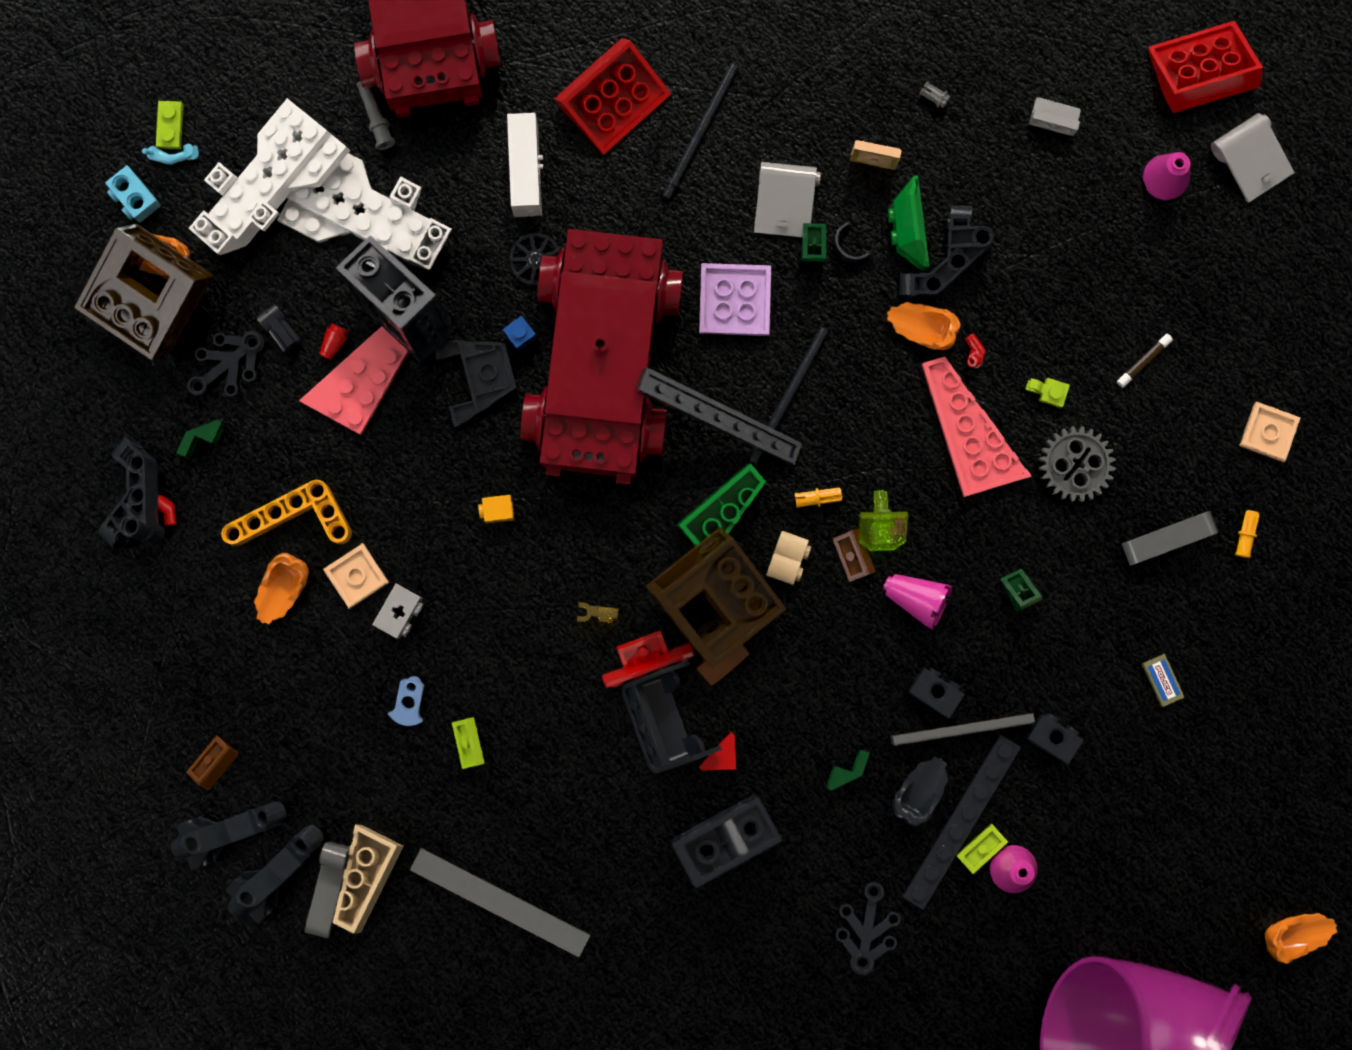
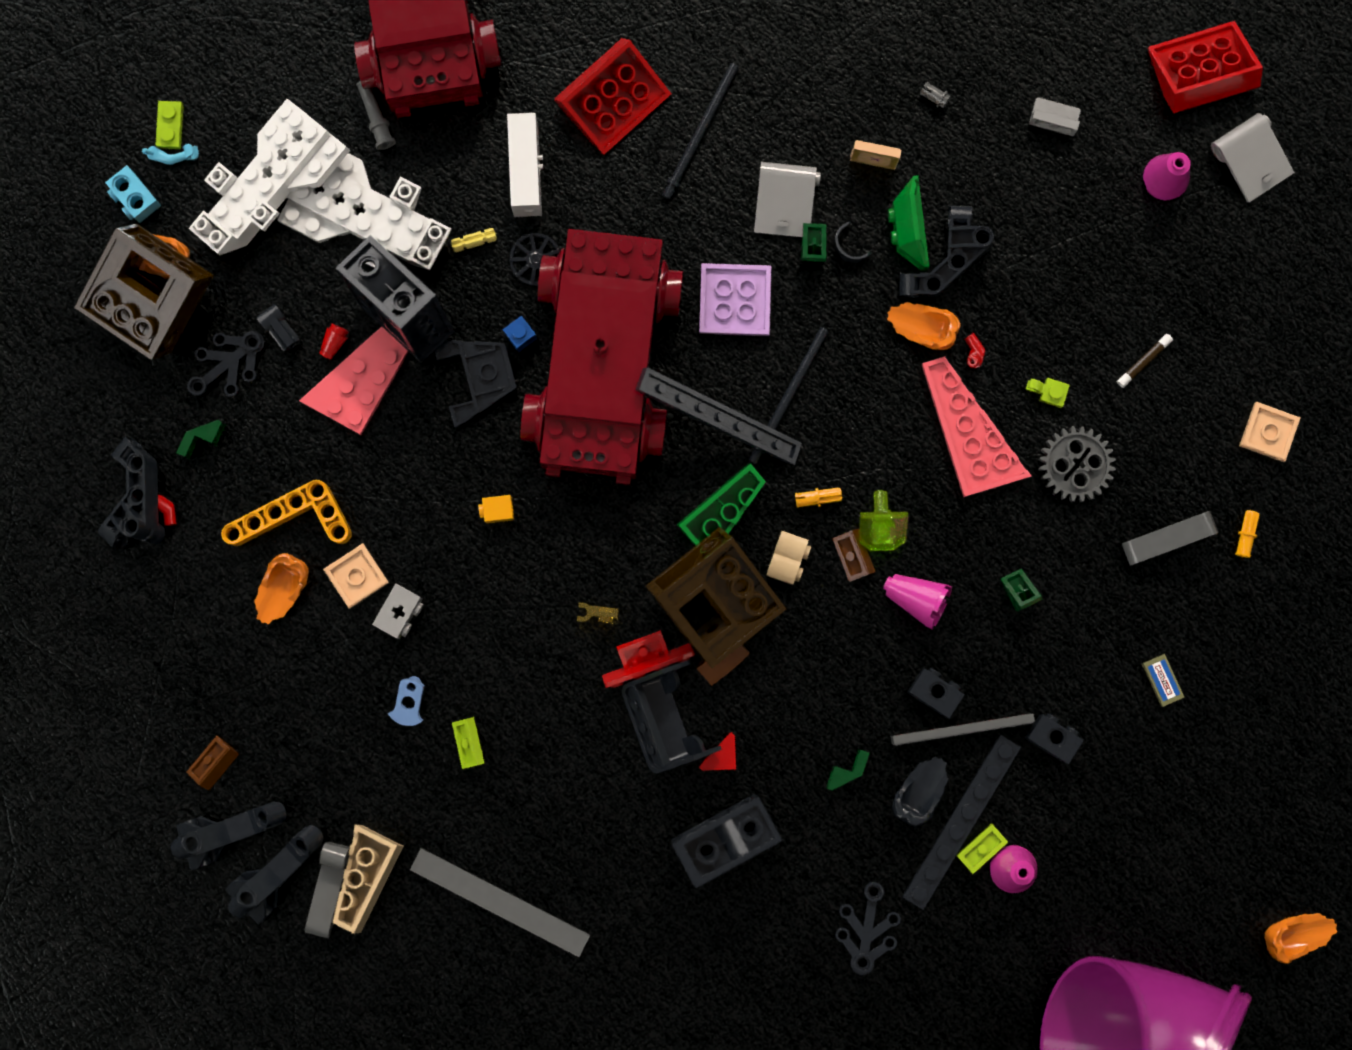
none -> light yellow axle [451,228,497,252]

